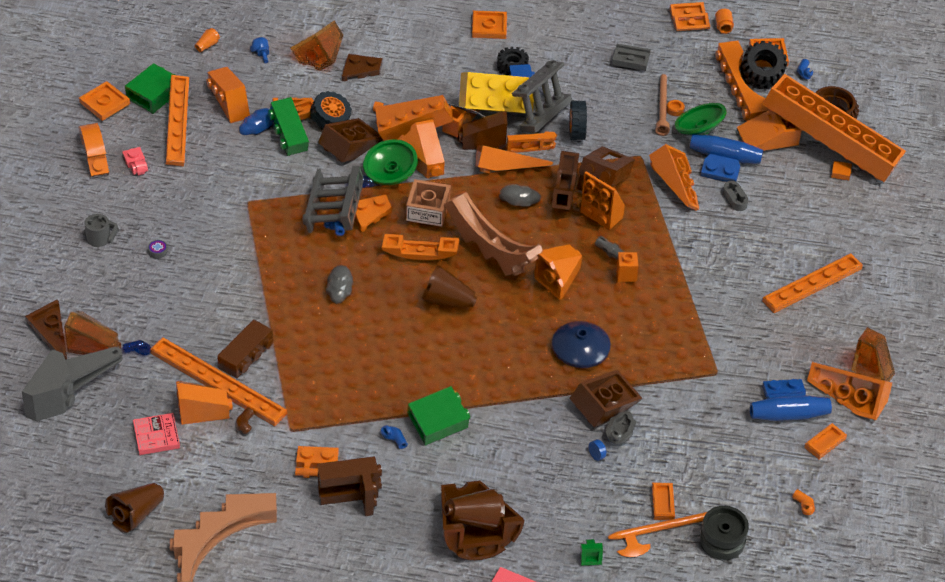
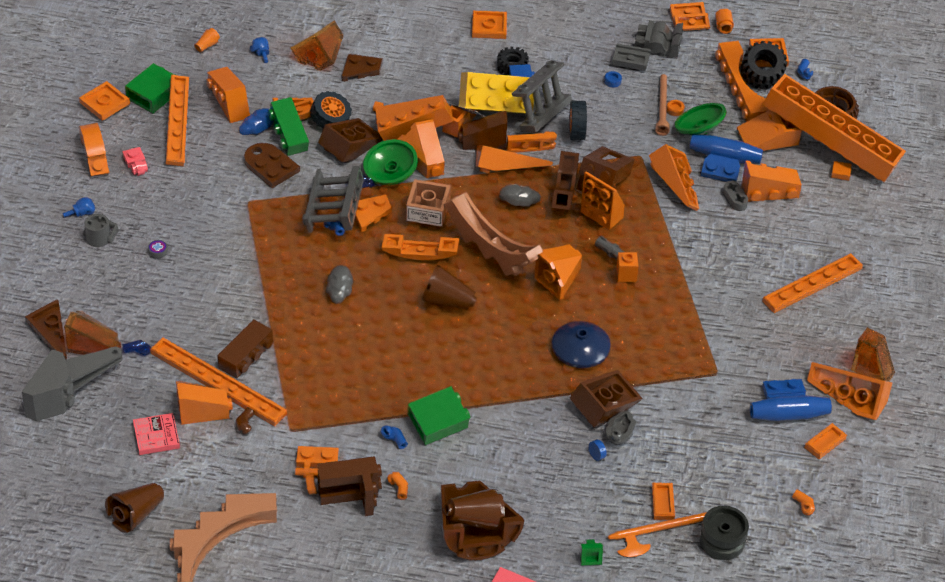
none -> blue piece [63,197,95,218]
none -> reddish brown plate [244,143,300,188]
none -> orange tile [306,473,317,495]
none -> orange arm [387,472,408,500]
none -> blue tile [604,71,622,88]
none -> dark grey hips [635,20,683,58]
none -> orange wedge [741,160,802,202]

